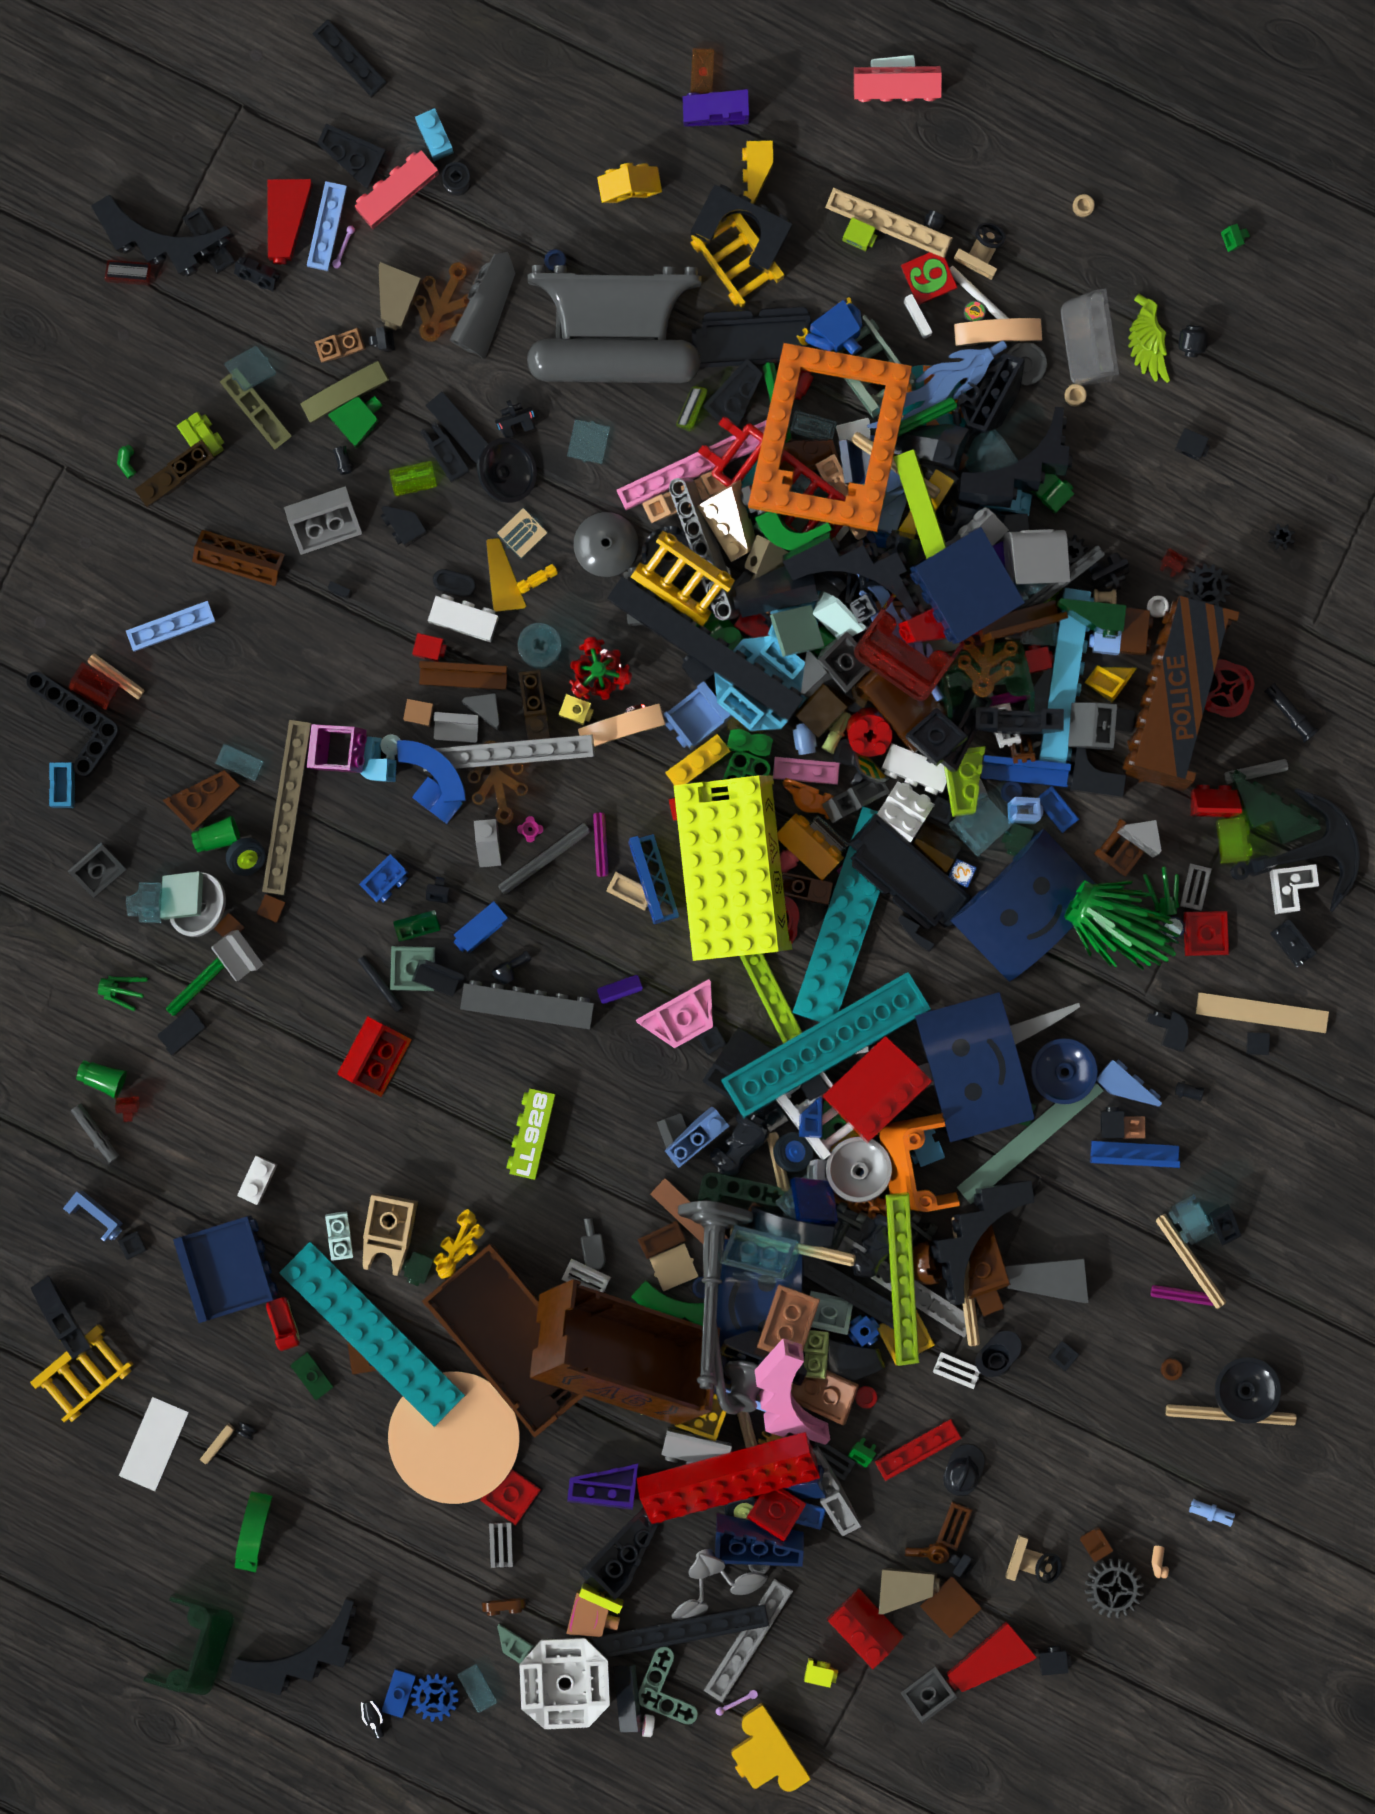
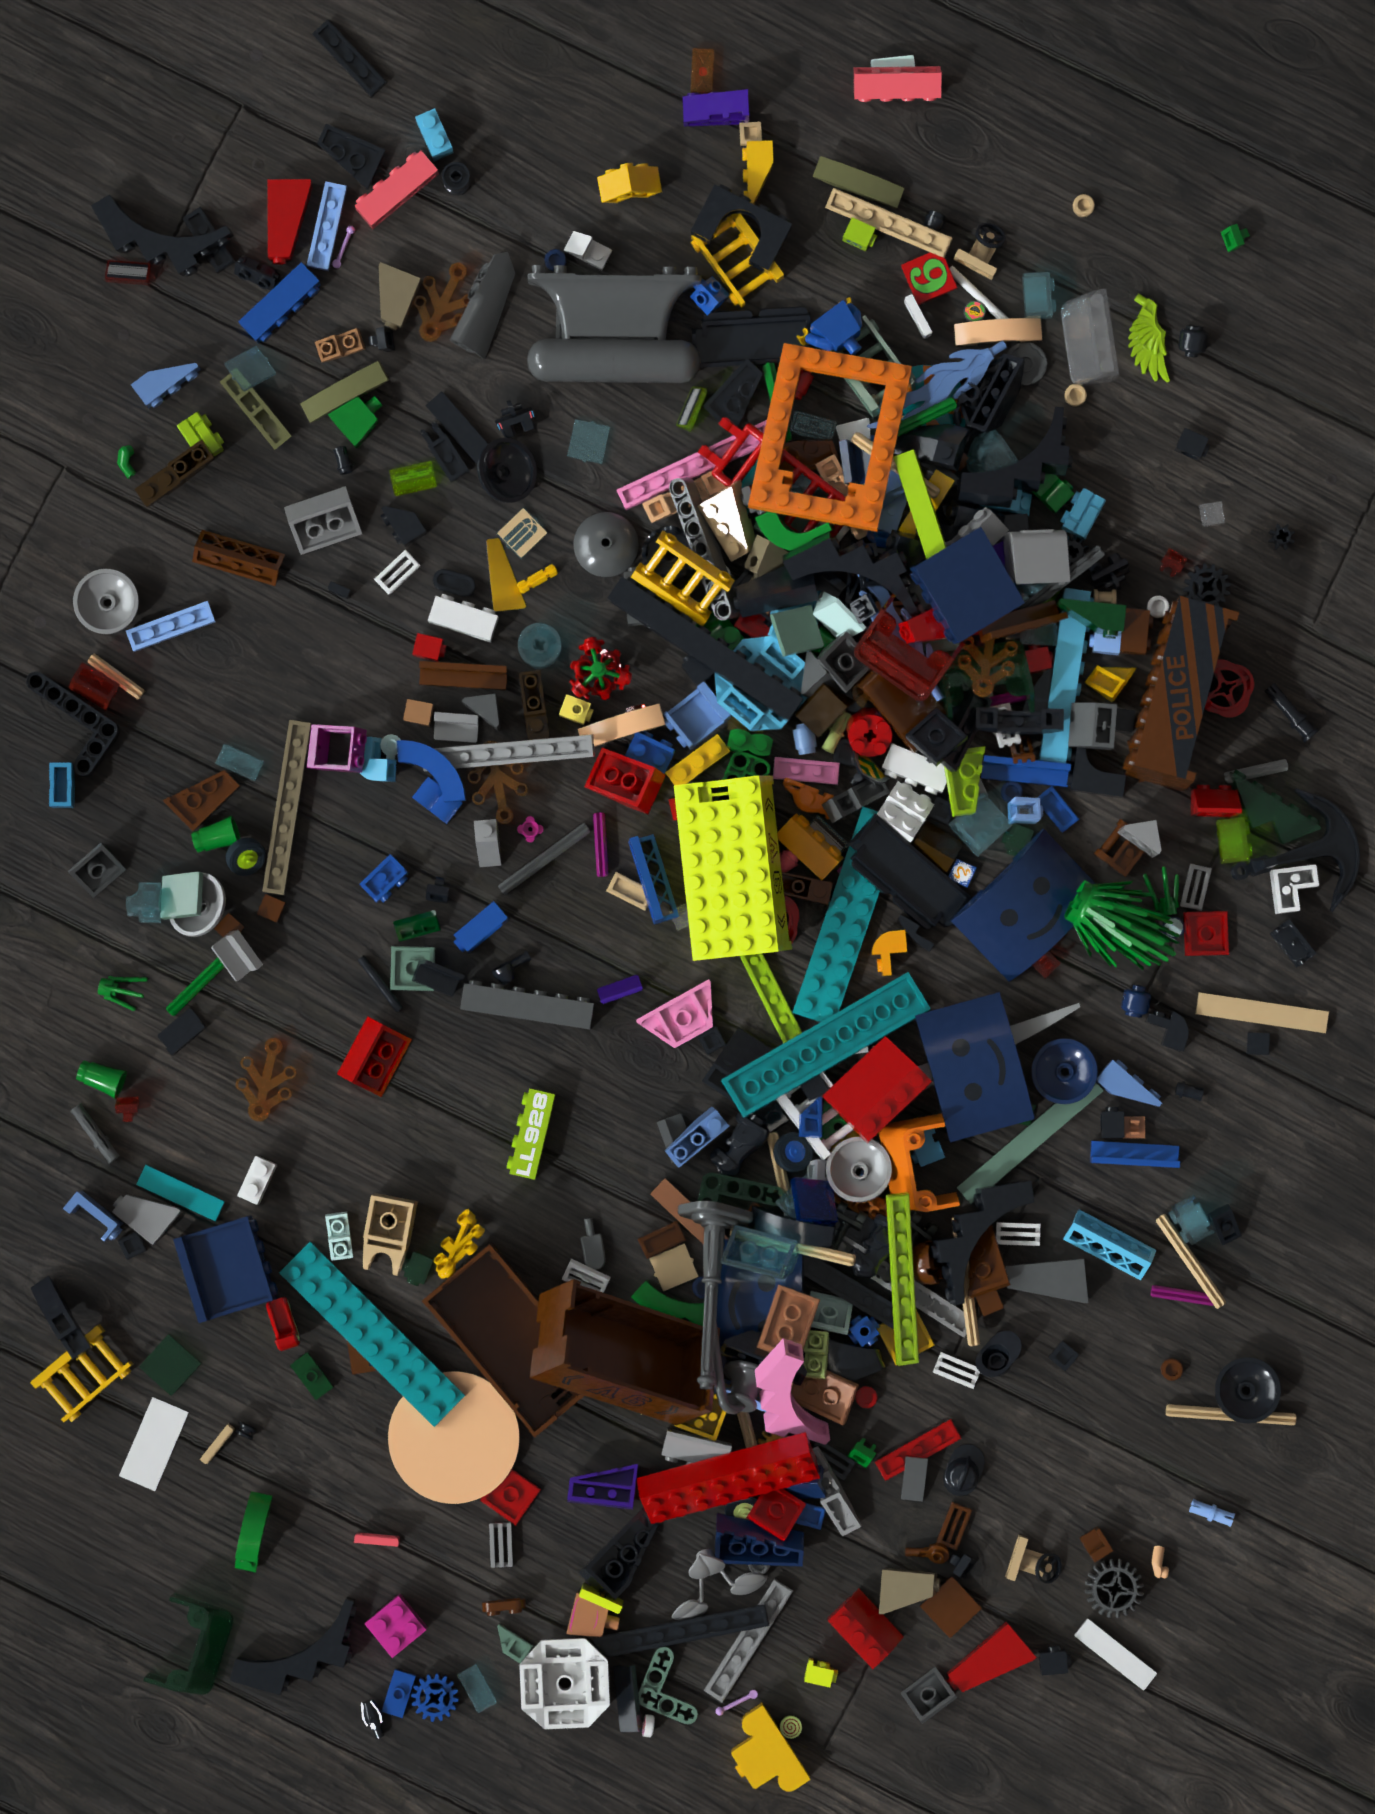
none -> light grey dish [73,569,139,634]
none -> light grey slope [112,1194,183,1245]
none -> medium blue slope [131,363,201,408]
none -> teal tile [136,1165,225,1221]
none -> clear green tile [139,1334,201,1396]
none -> clear orange plant [236,1038,297,1121]
none -> blue brick [238,262,321,343]
none -> coral tile [354,1532,400,1547]
none -> dark pink brick [365,1594,428,1658]
none -> white tile [374,549,421,596]
none -> white slope [564,231,612,270]
none -> red slope [584,748,666,814]
none -> blue bracket [625,731,675,774]
none -> clear tile [668,902,689,931]
none -> blue brick [690,276,730,316]
none -> tan tile [739,122,762,146]
none -> yellowish green tile [780,1715,802,1739]
none -> olive slope [813,156,904,209]
none -> light orange brick [872,930,907,976]
none -> dark grey slope [901,1456,928,1502]
none -> white tile [996,1222,1041,1246]
none -> clear light blue brick [1022,272,1056,319]
none -> clear red tile [1032,951,1061,979]
none -> medium azure brick [1060,488,1106,539]
none -> medium azure fence [1063,1209,1156,1280]
none -> white tile [1074,1618,1157,1691]
none -> dark blue head [1121,985,1152,1018]
none -> clear tile [1199,501,1225,527]

